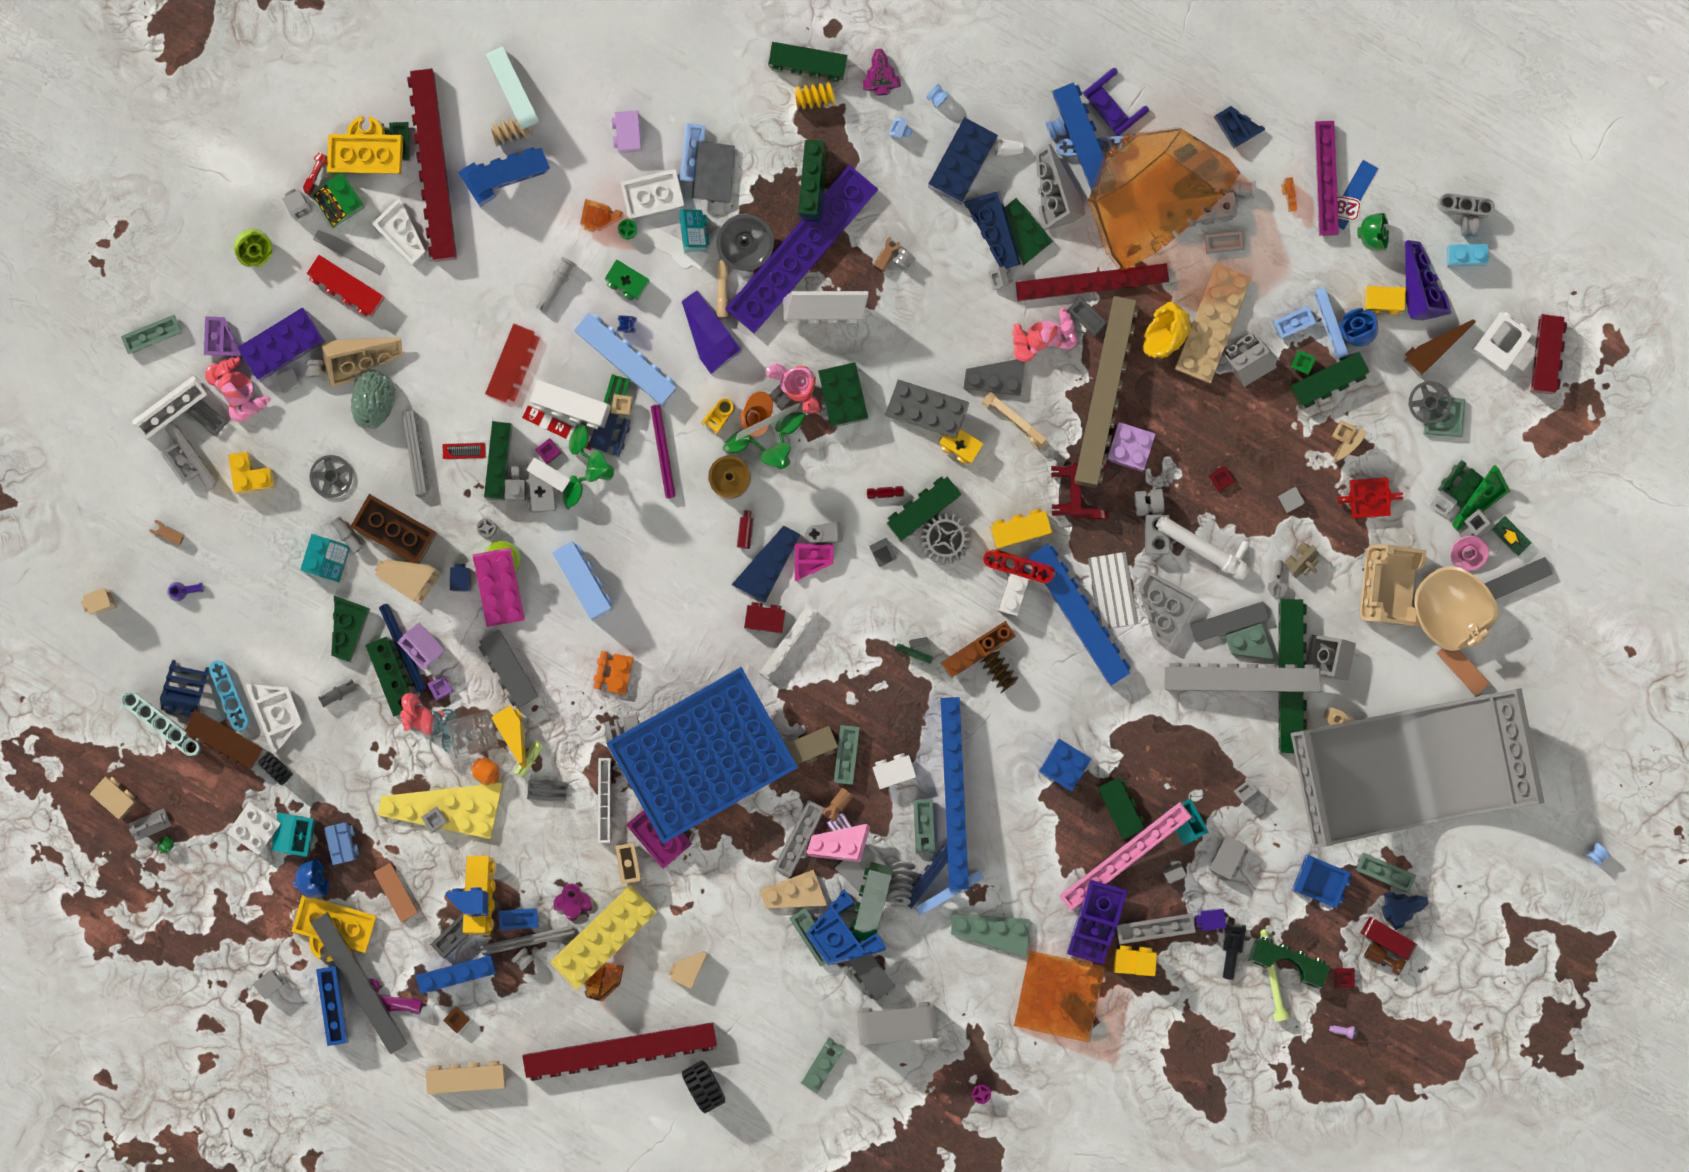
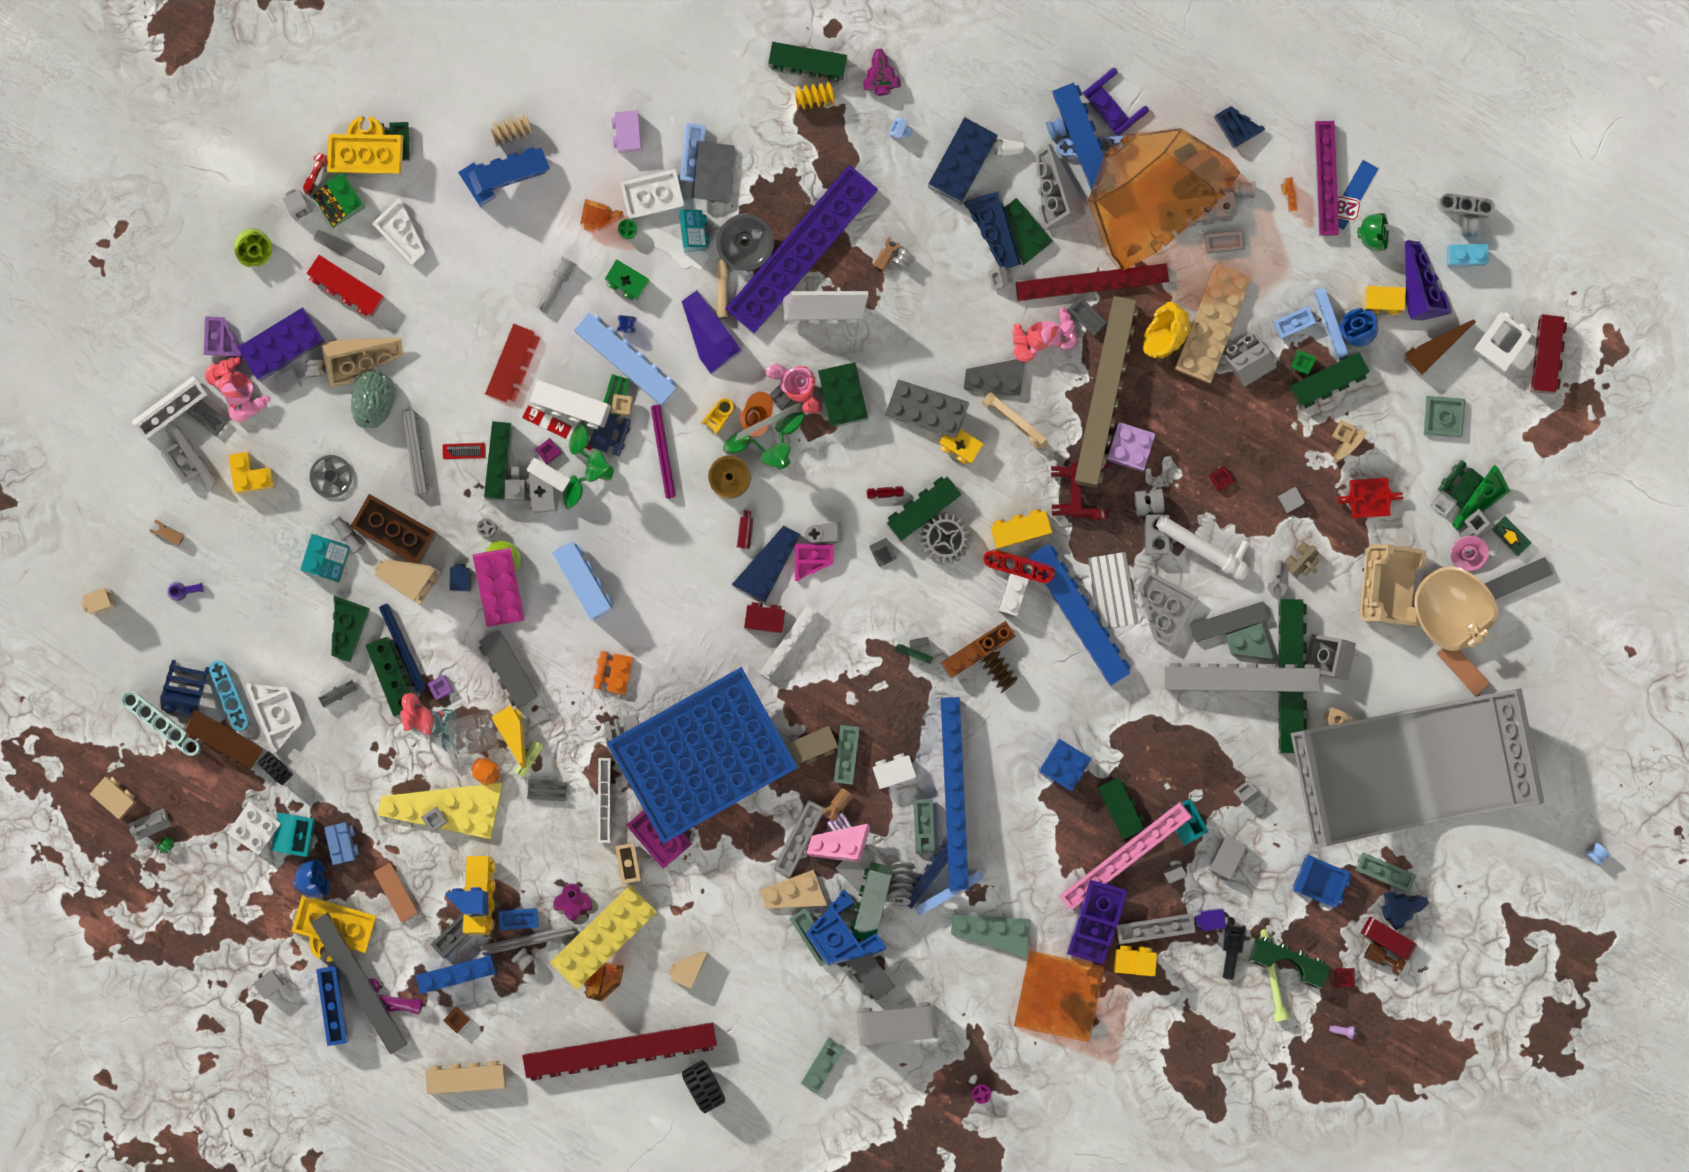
sand green plate [121,315,182,355] -> none
lavender brick [397,622,445,671] -> none
dark red brick [407,68,457,262] -> none
light aqua beam [485,46,539,130] -> none
dark green brick [798,140,828,221] -> none
light blue wheel [926,84,950,108] -> none
dark grey wheel [1408,381,1452,424] -> none

